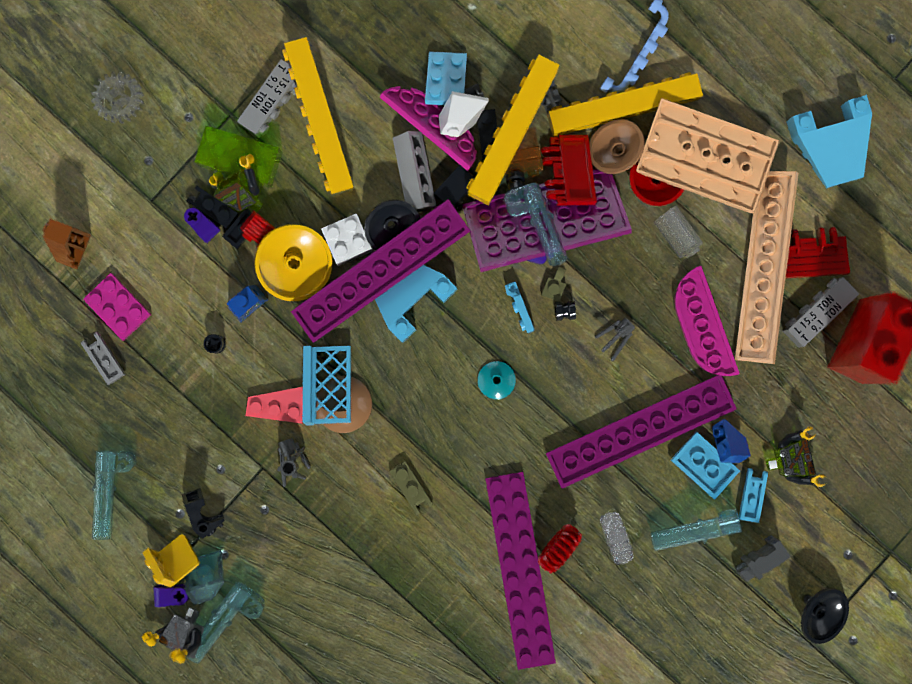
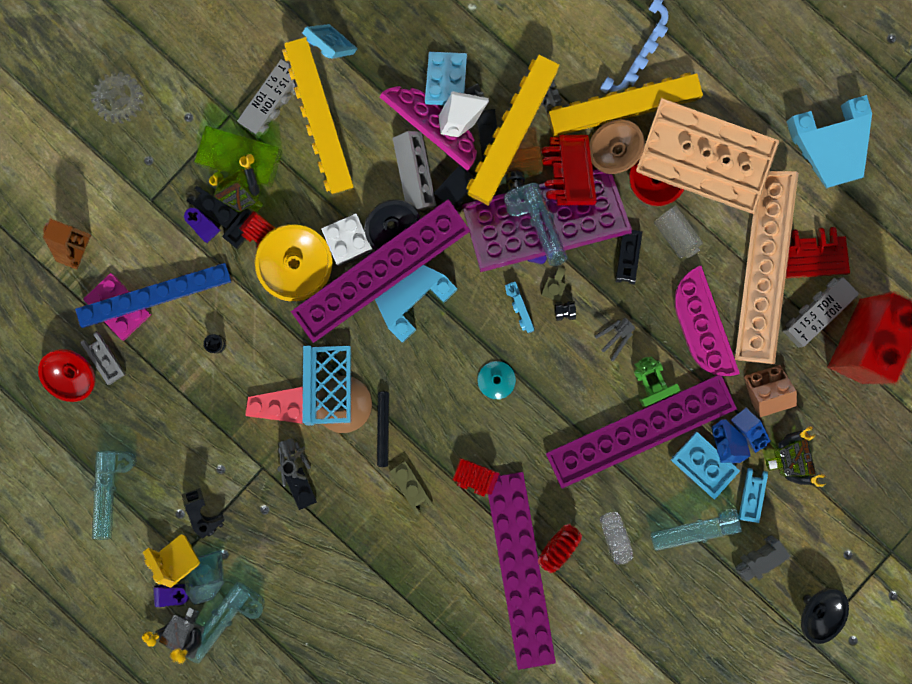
blue torso [227,285,269,323] -> none
none -> red dish [38,349,95,402]
none -> blue plate [75,263,232,328]
none -> black plate [284,467,317,510]
none -> medium azure plate [302,24,358,59]
none -> black axle [377,391,389,467]
none -> red brick [453,458,499,497]
none -> black plate [615,230,643,285]
none -> bright green tile [634,356,681,407]
none -> blue slope [731,408,770,453]
none -> nougat slope [744,365,797,417]

